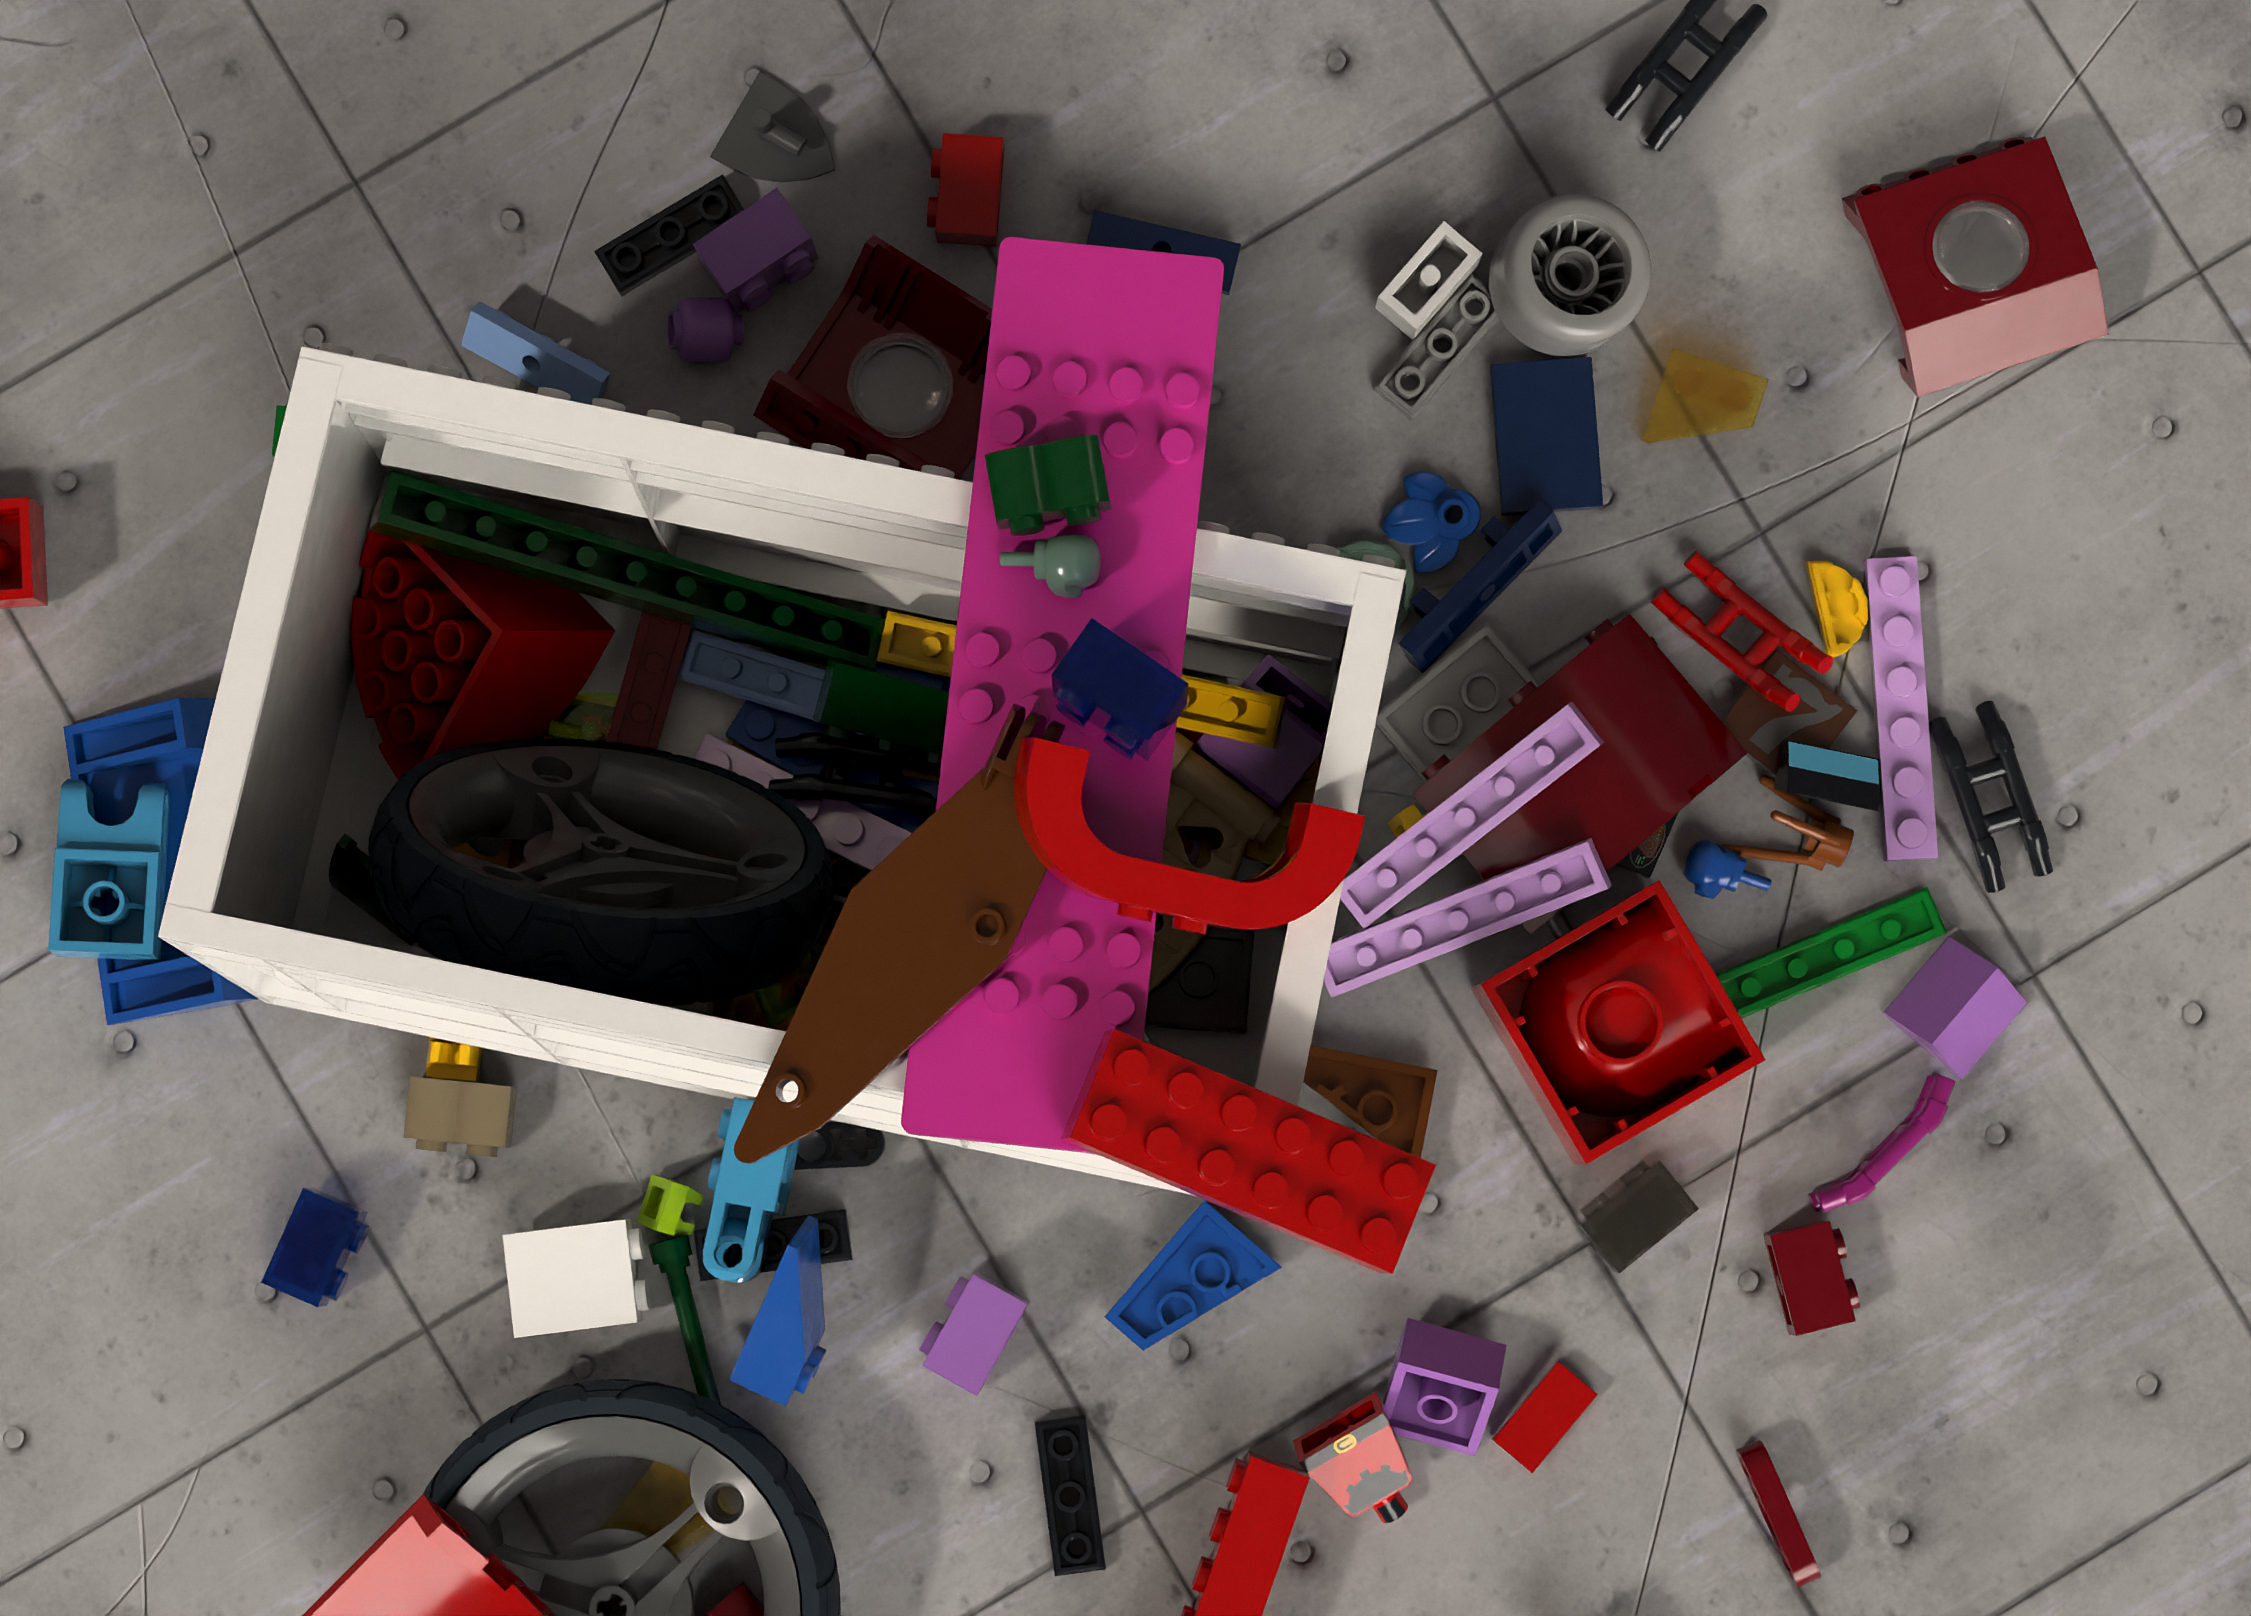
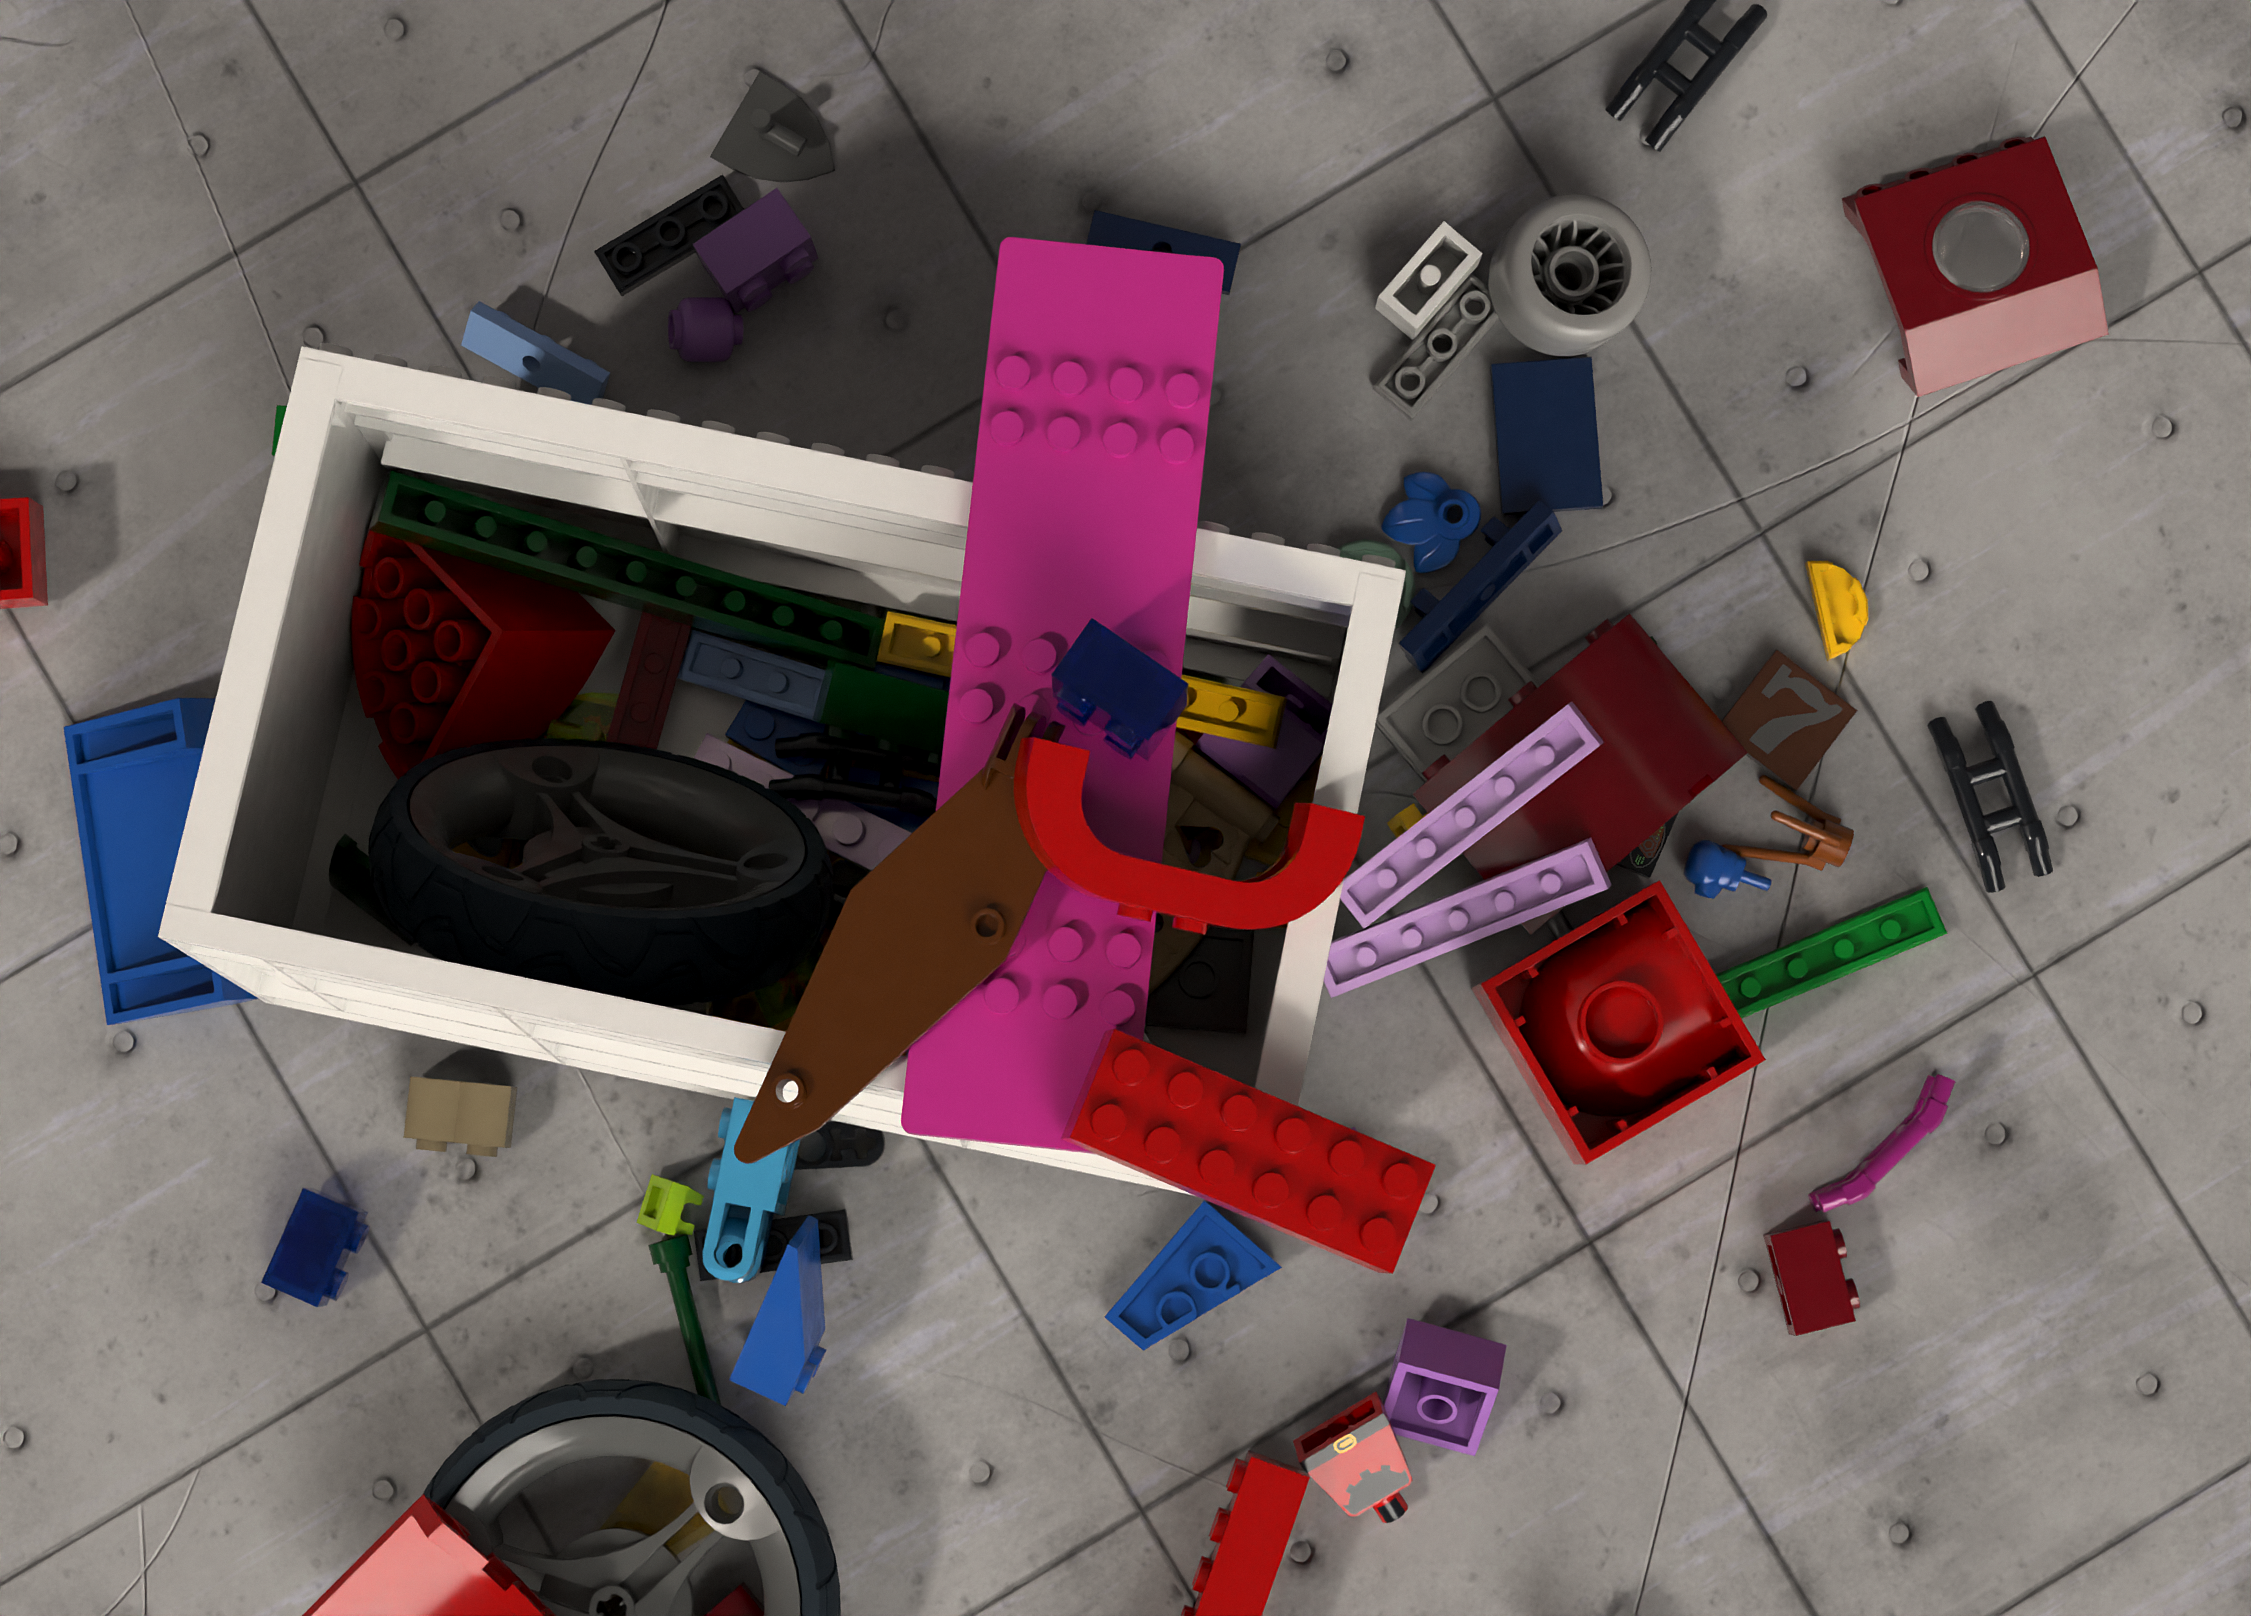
dark azure brick [48,779,170,961] -> none
yellow tile [425,1037,482,1082] -> none
white brick [502,1219,650,1338] -> none
dark red panel [753,235,992,480] -> none
medium lavender brick [919,1272,1030,1396] -> none
red brick [927,133,1005,247] -> none
dark green brick [985,435,1111,536] -> none
sand green piece [1000,535,1101,598] -> none
black tile [1035,1415,1106,1576] -> none
reddish brown wing [1303,1045,1438,1158] -> none
red tile [1492,1361,1598,1473] -> none
clear smoke brick [1576,1159,1699,1273] -> none
clear yellow wing [1641,348,1769,443] -> none
red piece [1650,550,1833,712] -> none
dark red beam [1736,1439,1821,1588] -> none
slope [1774,739,1880,811] -> none
lavender plate [1863,556,1938,862] -> none
medium lavender slope [1883,936,2027,1080] -> none

